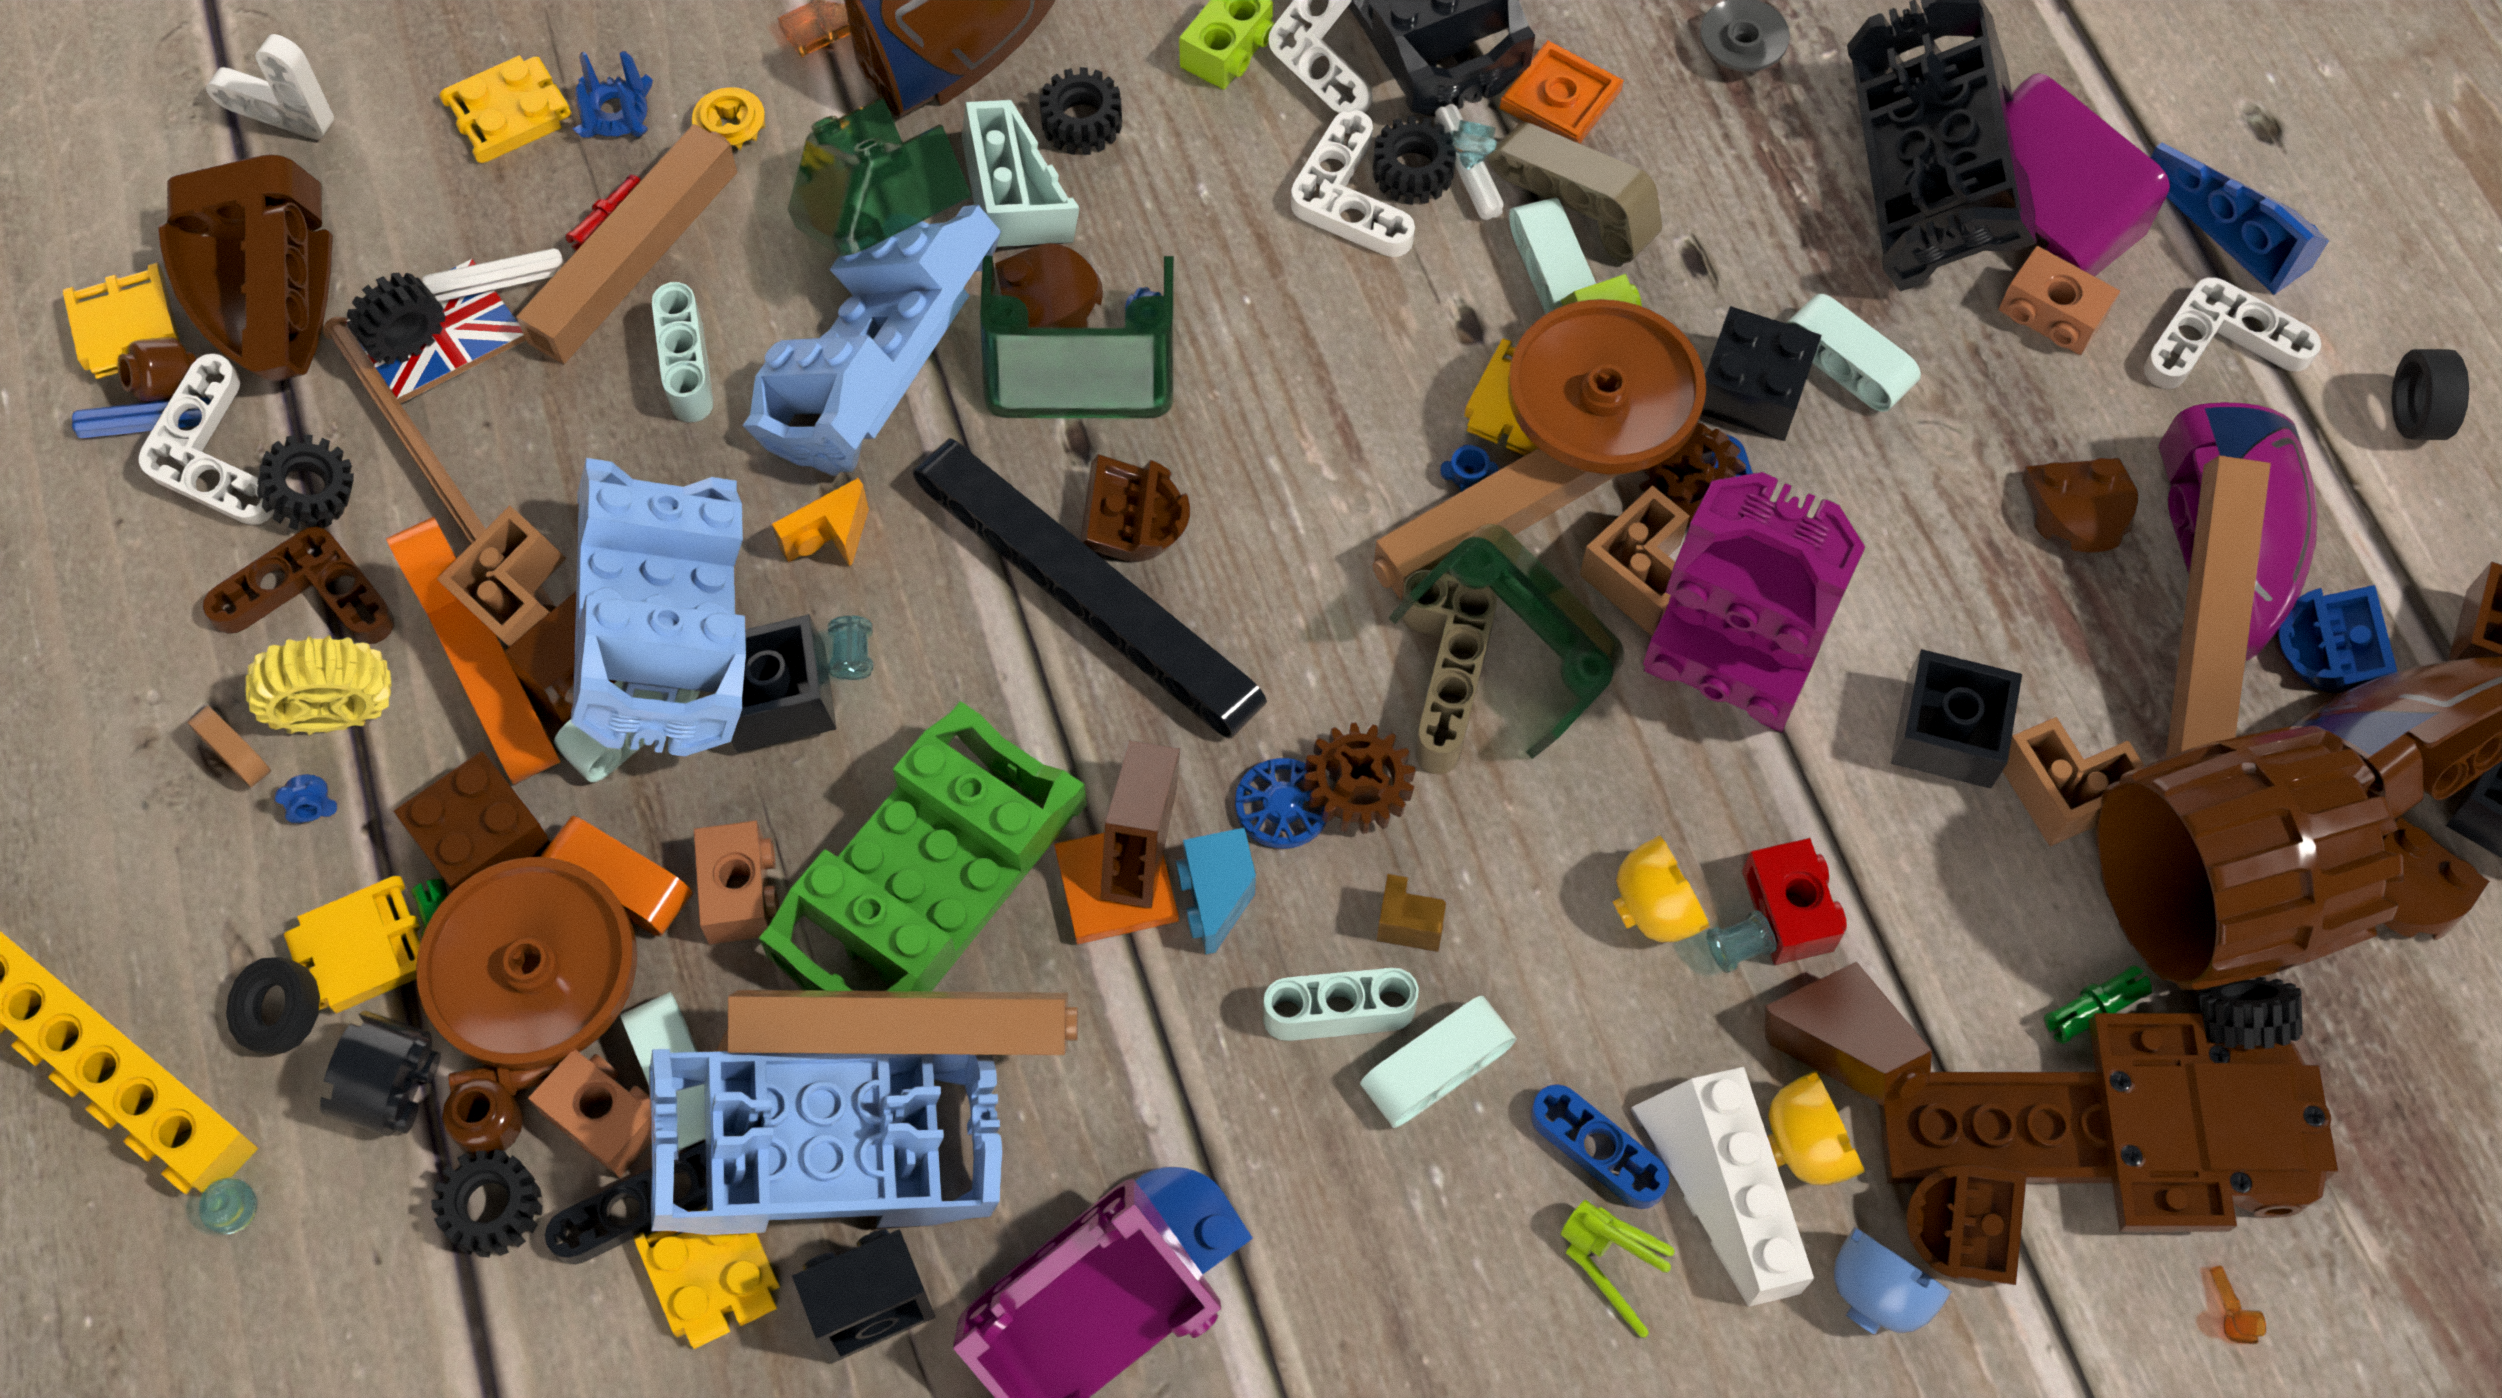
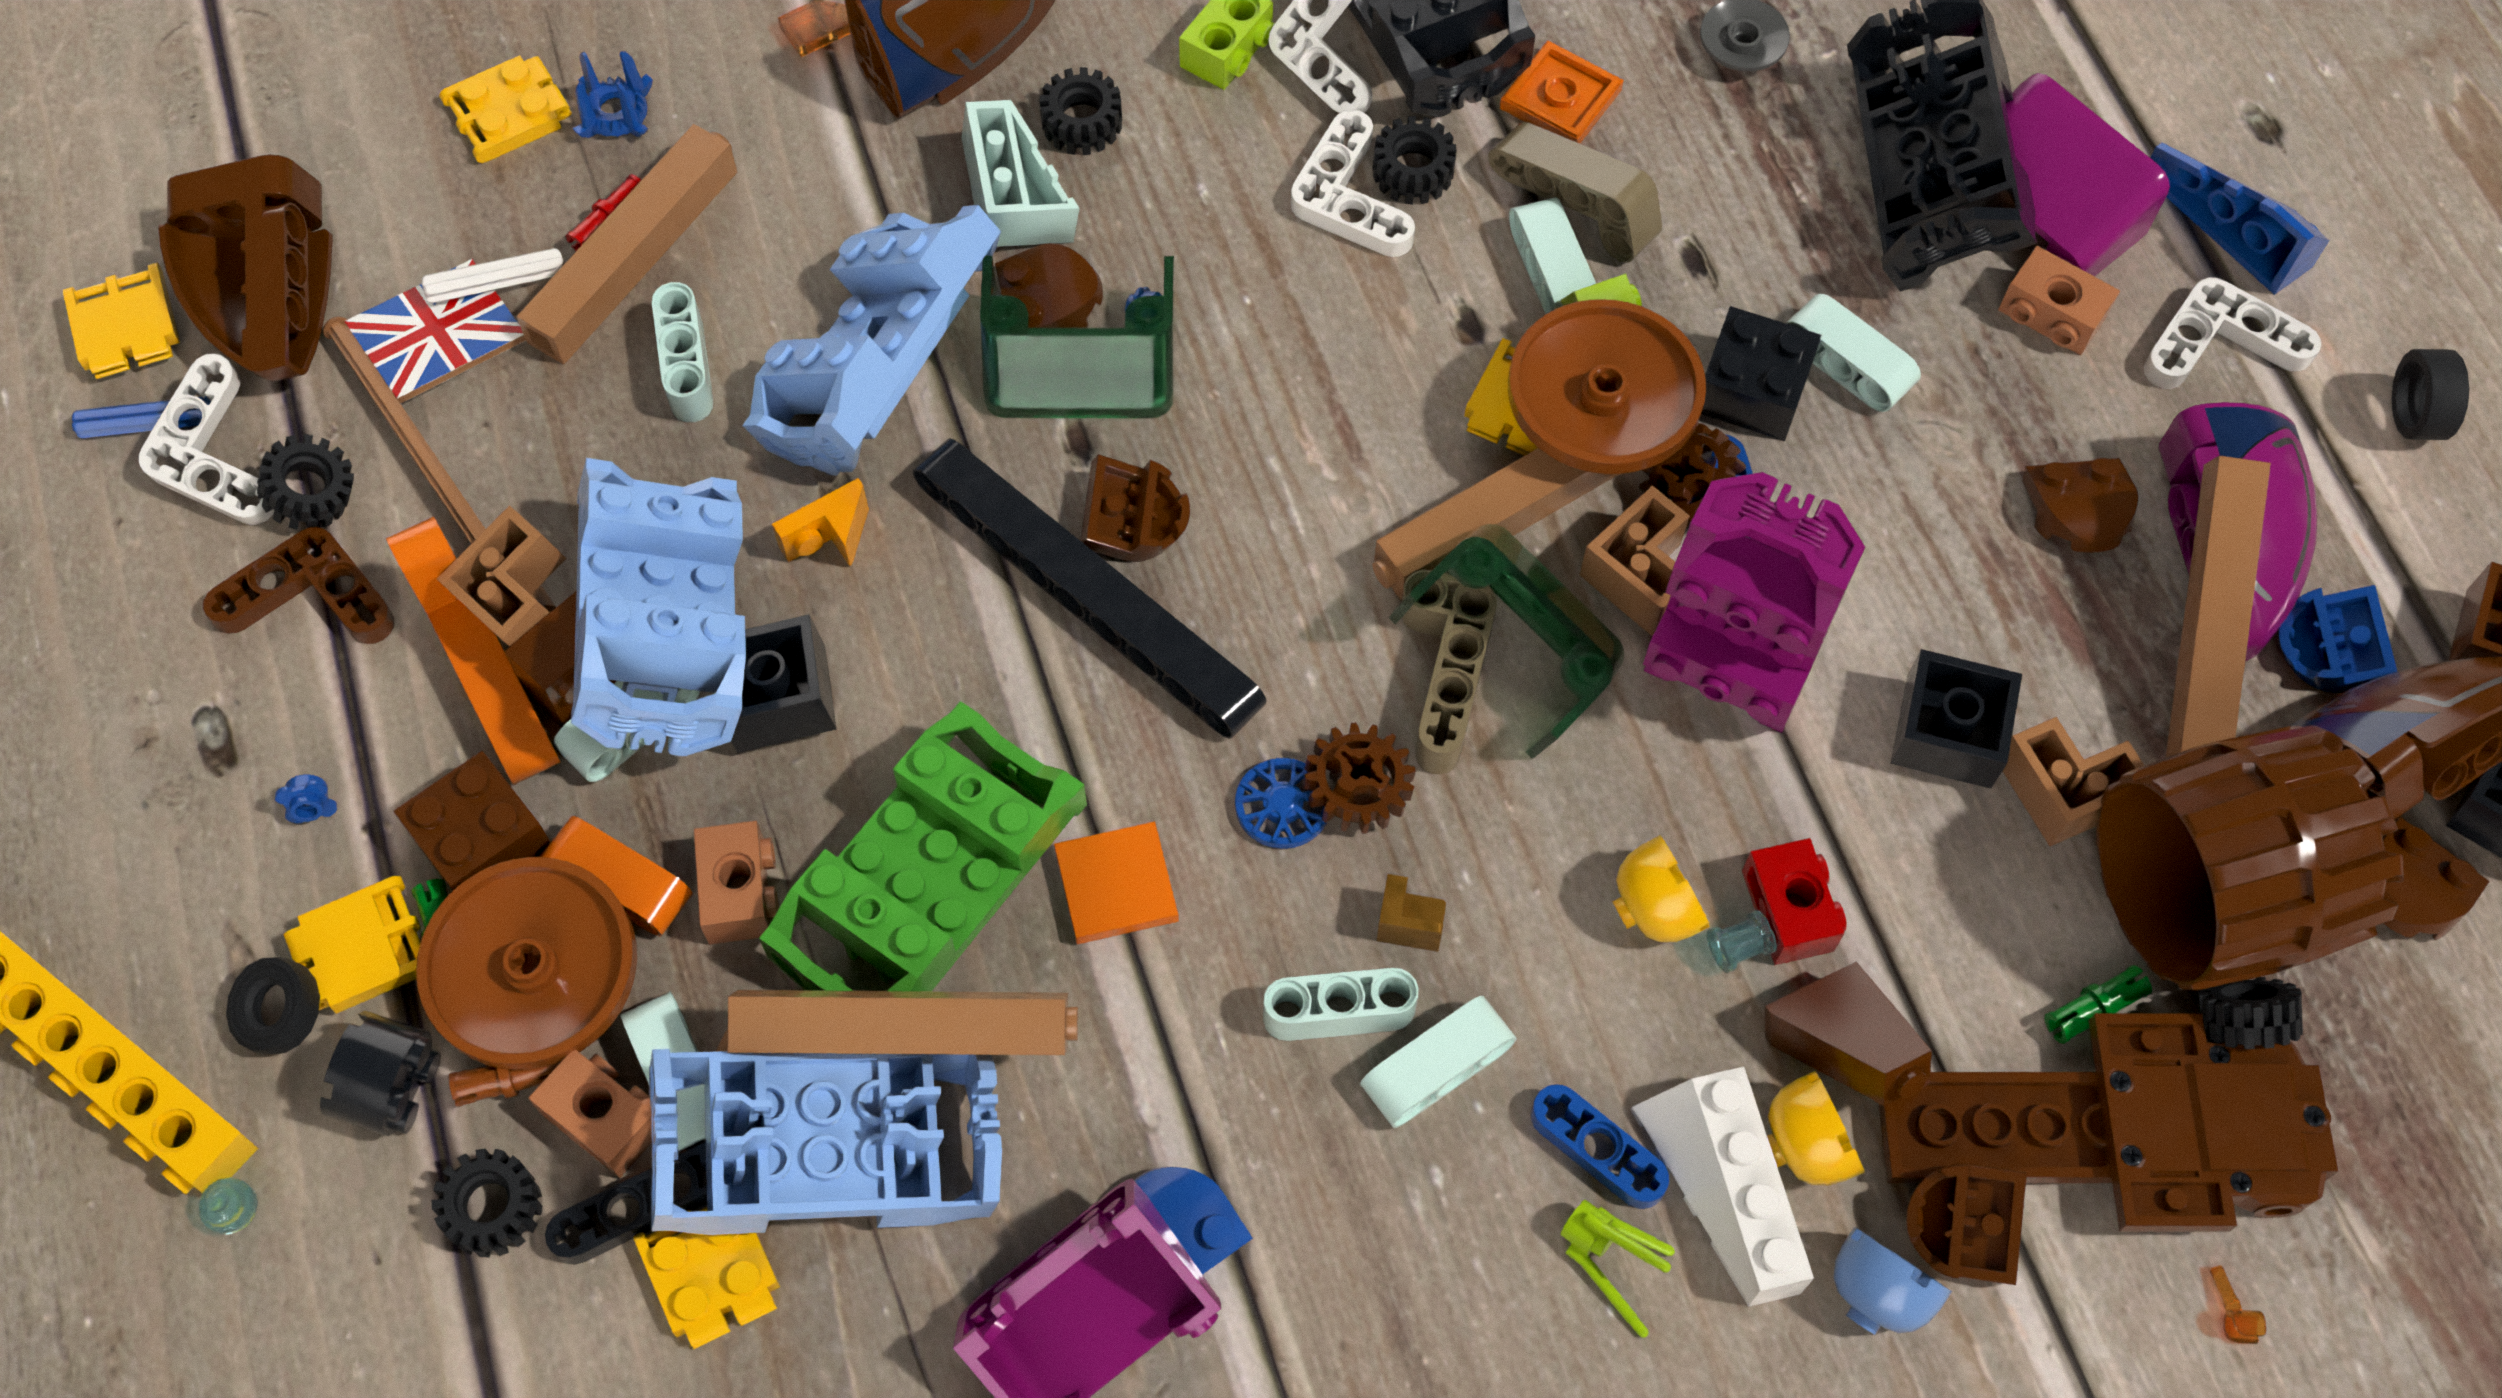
reddish brown head [117,337,196,402] -> none
medium nougat beam [187,706,271,788] -> none
white beam [206,34,334,140] -> none
light yellow gear [245,635,392,736] -> none
black tyre [347,272,445,364] -> none
reddish brown head [442,1079,523,1157] -> none
yellow gear [692,87,765,150] -> none
clear green windscreen [787,97,971,256] -> none
black brick [792,1229,936,1364] -> none
clear light blue bush [828,615,873,680] -> none
reddish brown slope [1100,740,1180,908] -> none
dark azure slope [1175,828,1256,955] -> none
white axle [1434,104,1504,220] -> none
blue plate [1440,445,1498,492] -> none
clear light blue plate [1451,120,1498,170] -> none

